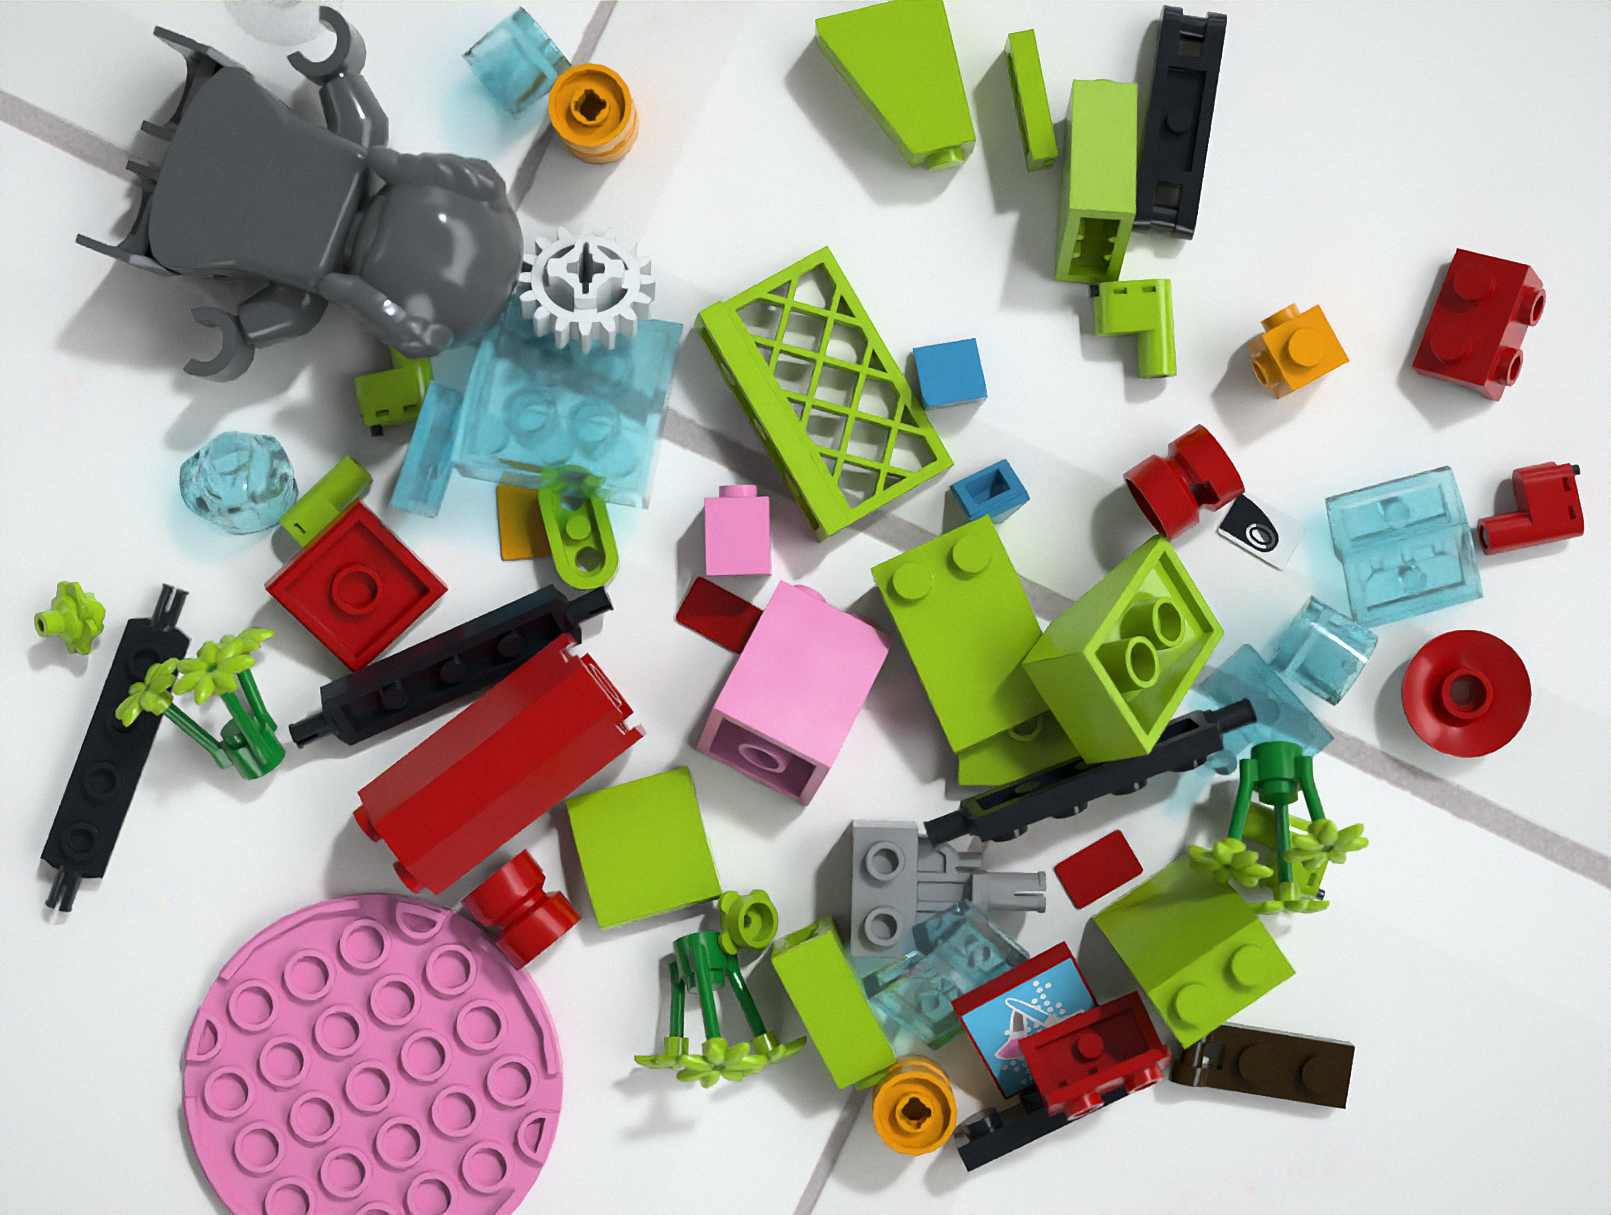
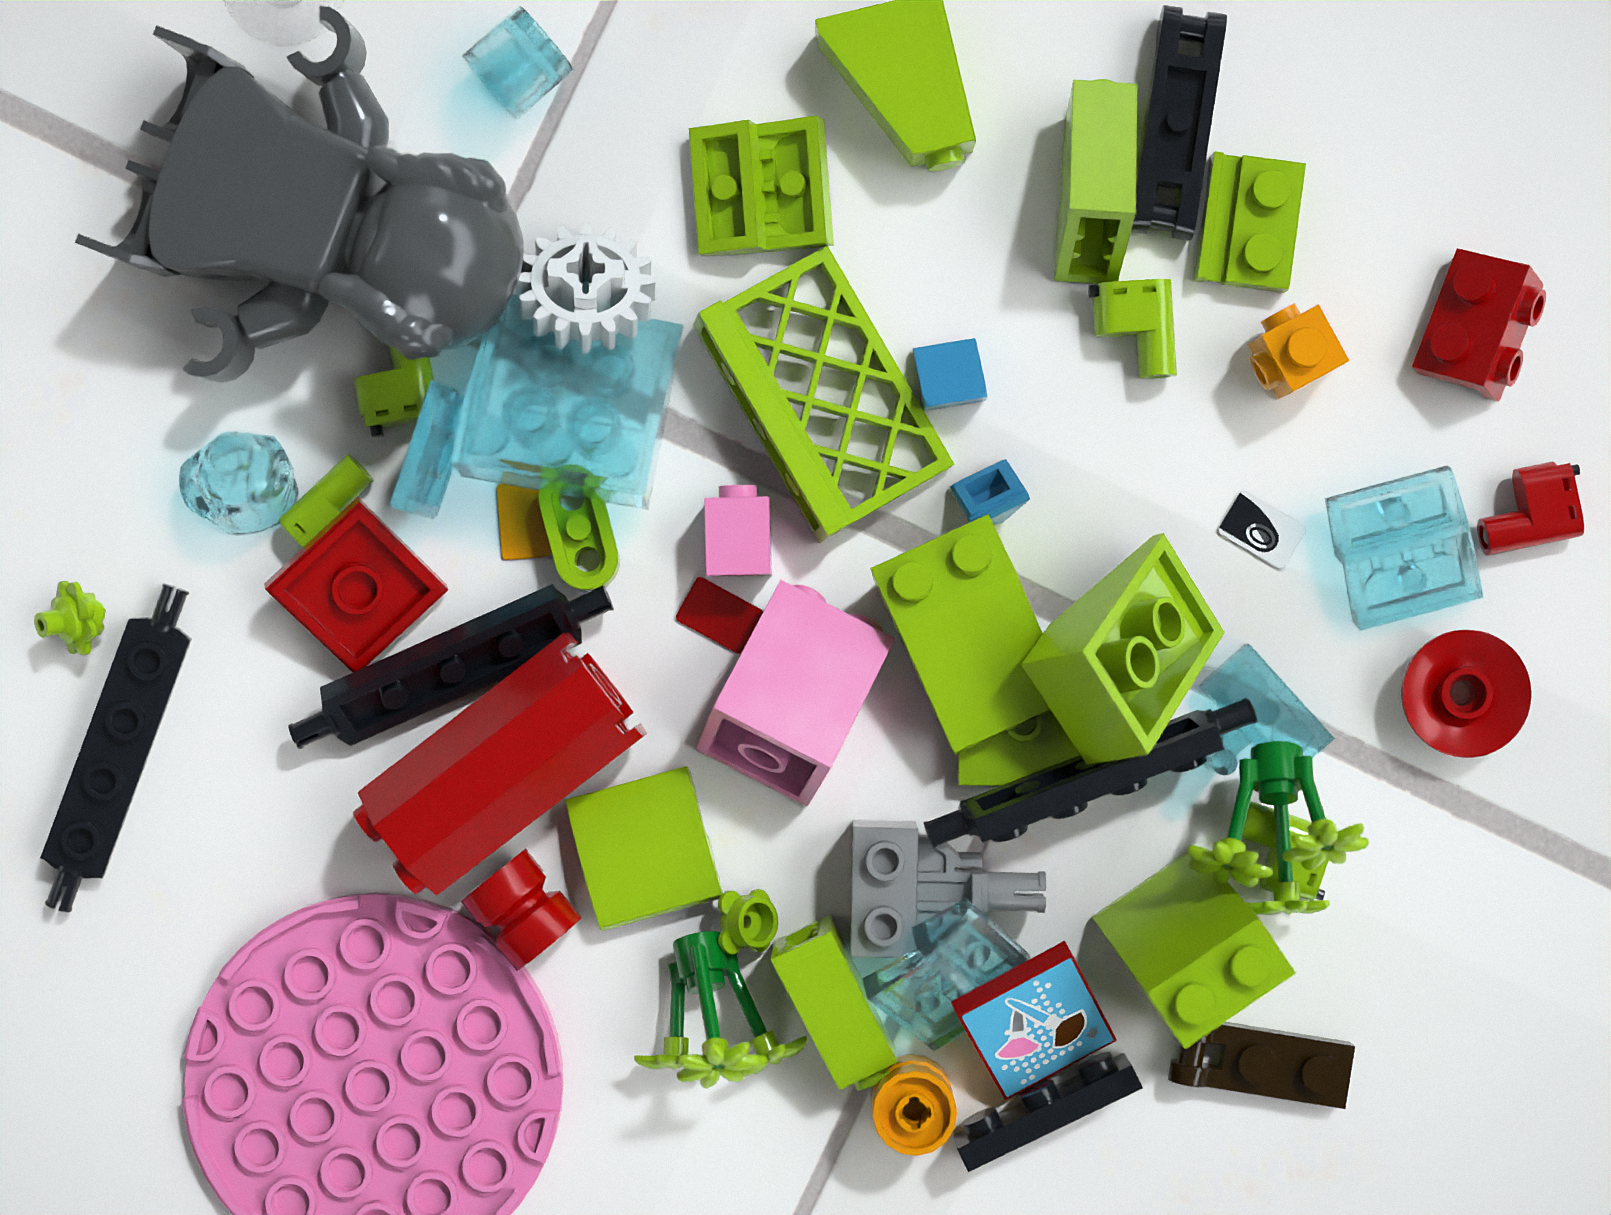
plant [116,626,286,780] -> none
light orange wheel [548,63,640,165] -> none
lime tile [1004,29,1059,173] -> none
red bracket [1018,990,1172,1120] -> none
red sticker [1055,830,1143,908] -> none
red wheel [1123,424,1245,542] -> none
clear light blue piece [1267,595,1379,707] -> none
none -> lime slope [689,115,834,256]
none -> lime plate [1194,151,1306,293]

